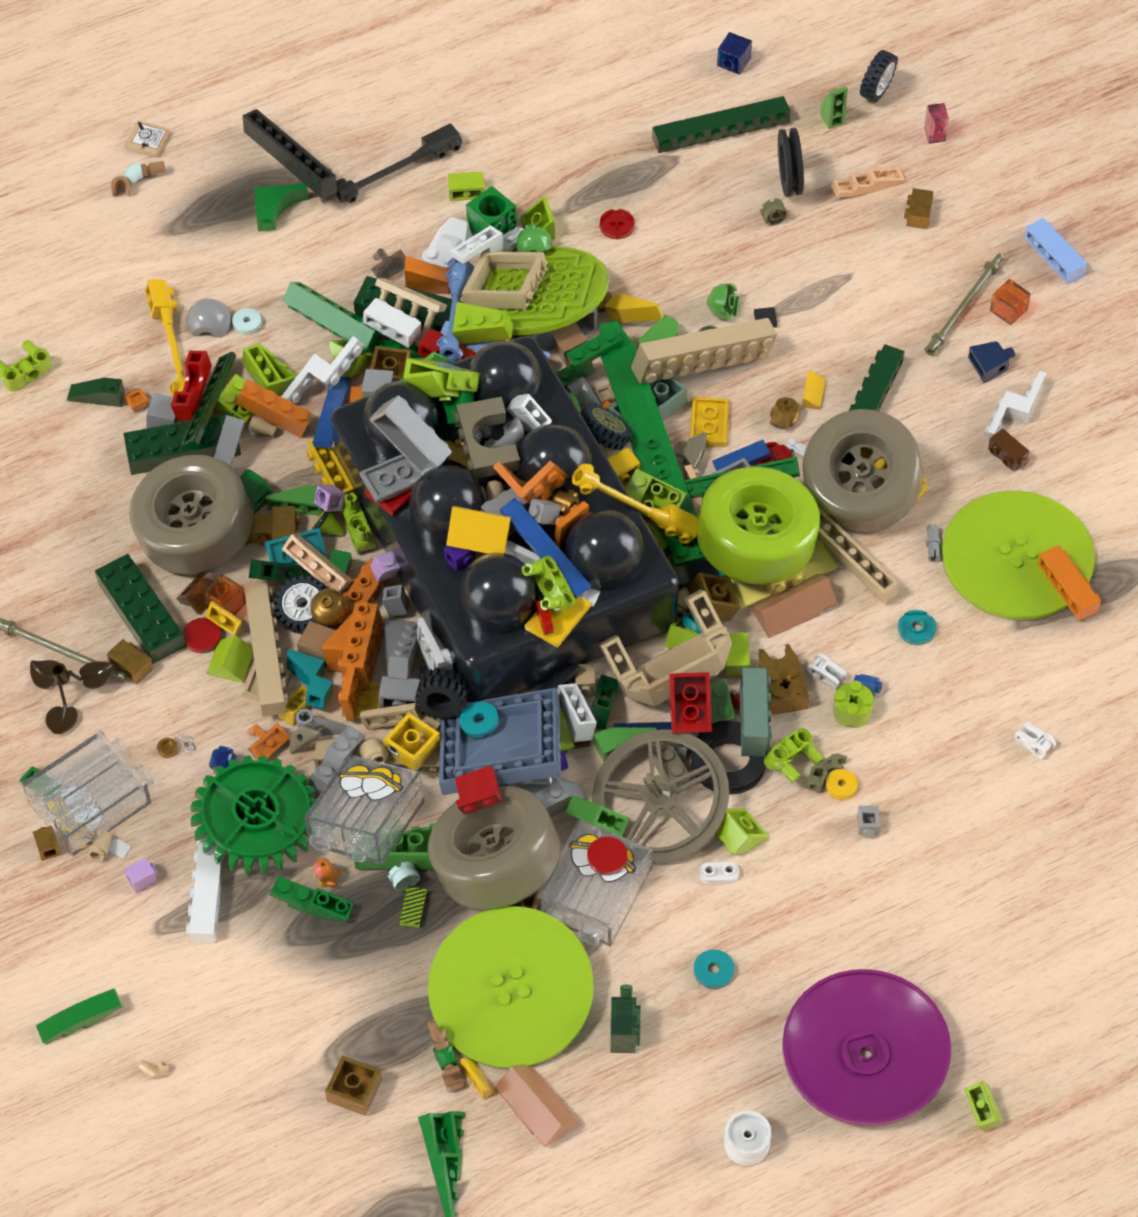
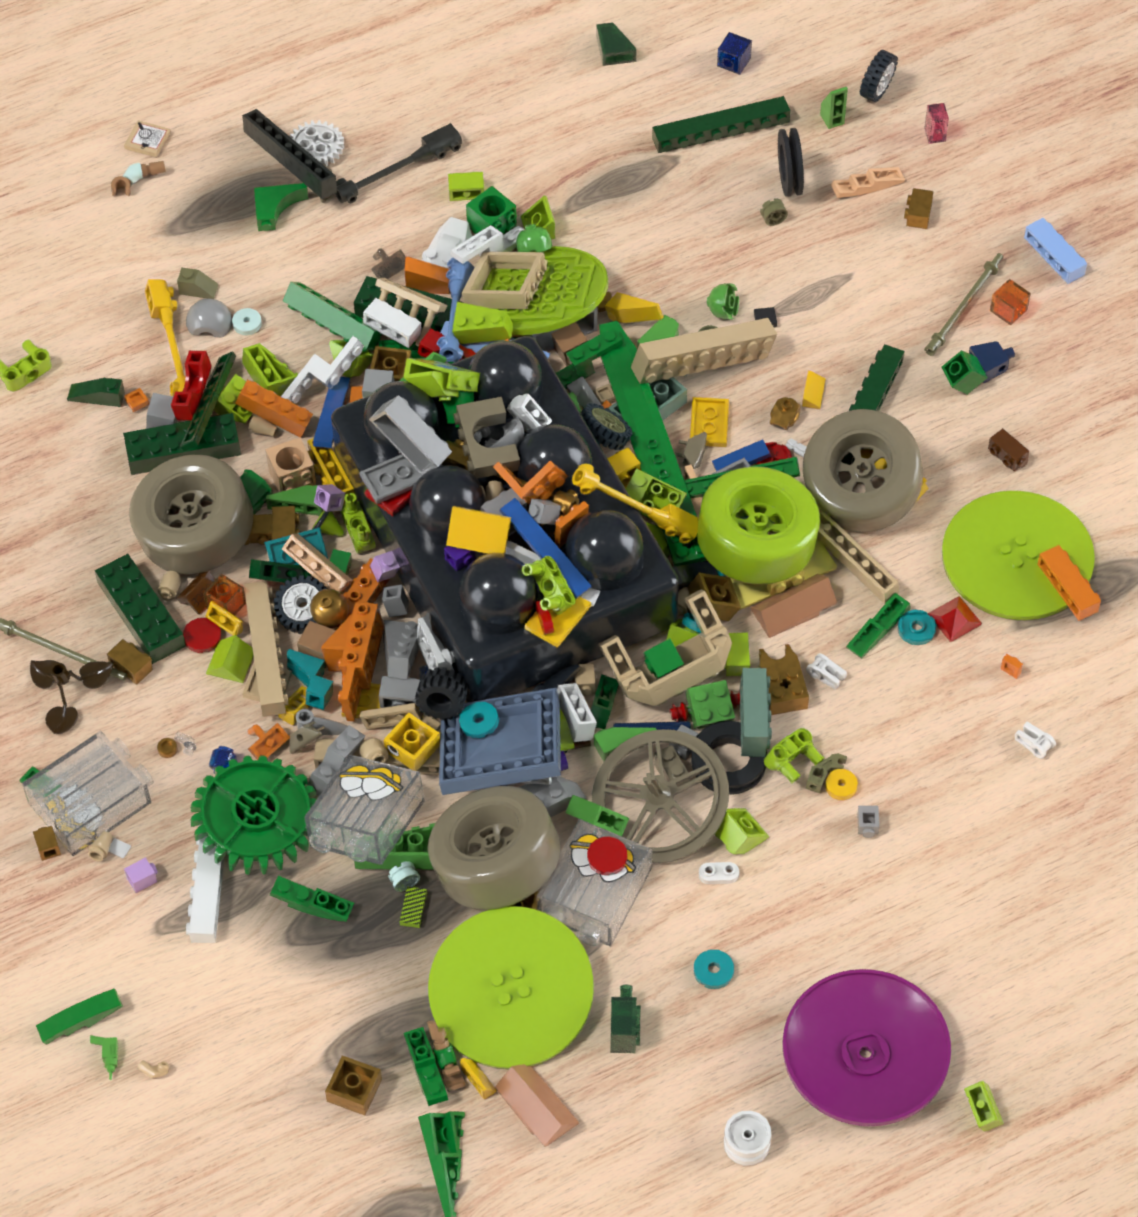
light grey tile [214,415,245,466] -> none
orange animal [314,858,341,887] -> none
red bracket [455,766,502,815] -> none
red tile [599,209,635,240] -> none
red slope [669,672,712,733] -> none
lime brick [833,681,874,728] -> none
blue brick [854,674,882,697] -> none
light grey pin [926,524,941,562] -> none
white bracket [984,371,1047,443] -> none
none -> bright green piece [90,1035,118,1080]
none -> tan brick [158,571,181,600]
none -> olive slope [177,267,218,299]
none -> light nougat brick [265,437,316,492]
none -> white gear [290,120,344,166]
none -> green slope [403,1027,448,1106]
none -> clear green slope [596,22,636,66]
none -> green head [643,638,684,680]
none -> green slope [846,593,911,659]
none -> red slope [928,596,982,642]
none -> green head [941,350,988,395]
none -> orange plate [1000,654,1023,679]

